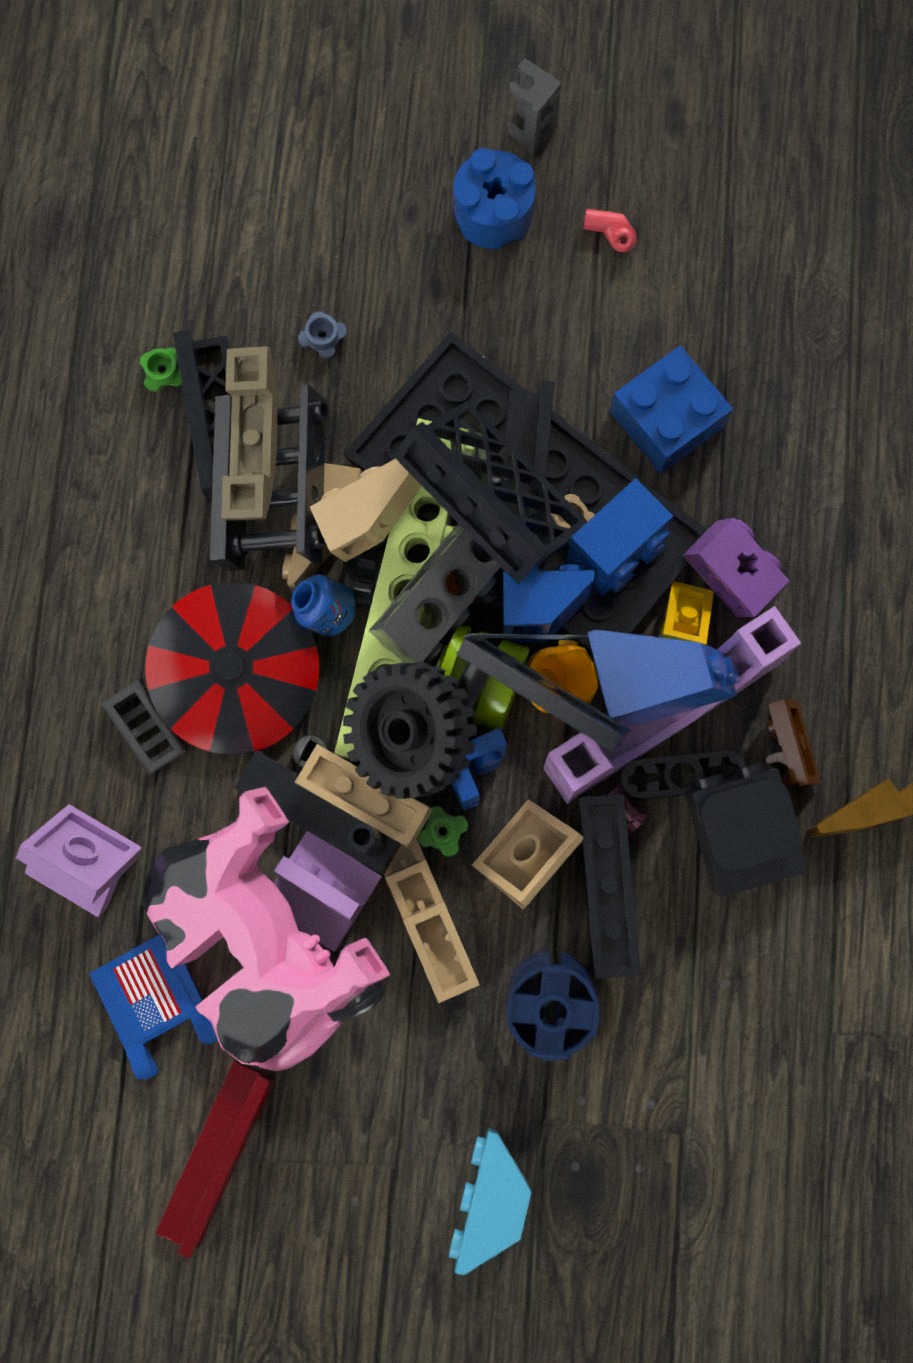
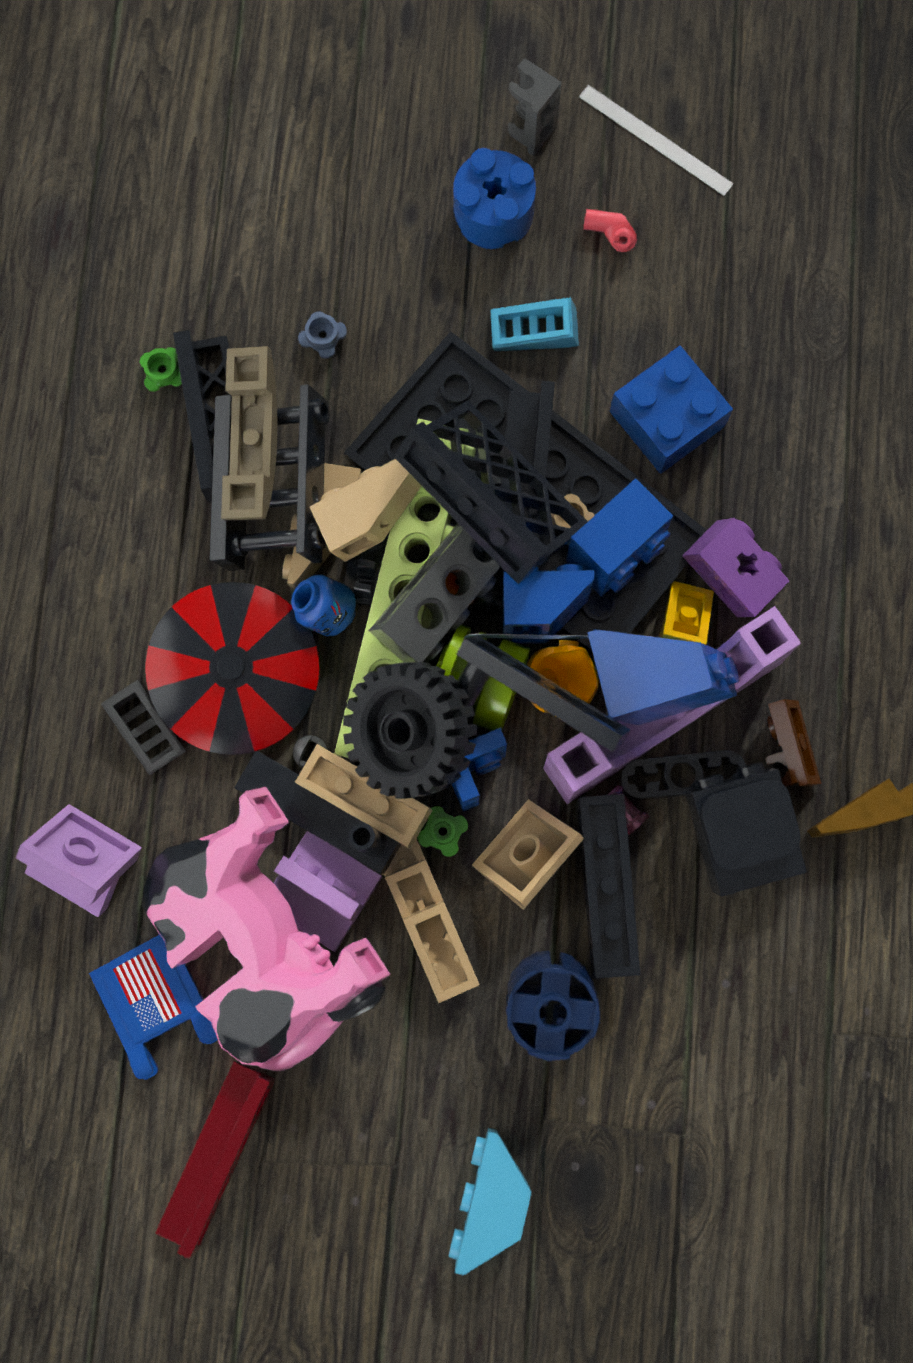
none -> medium azure slope [490,297,579,351]
none -> white sticker [579,85,733,195]

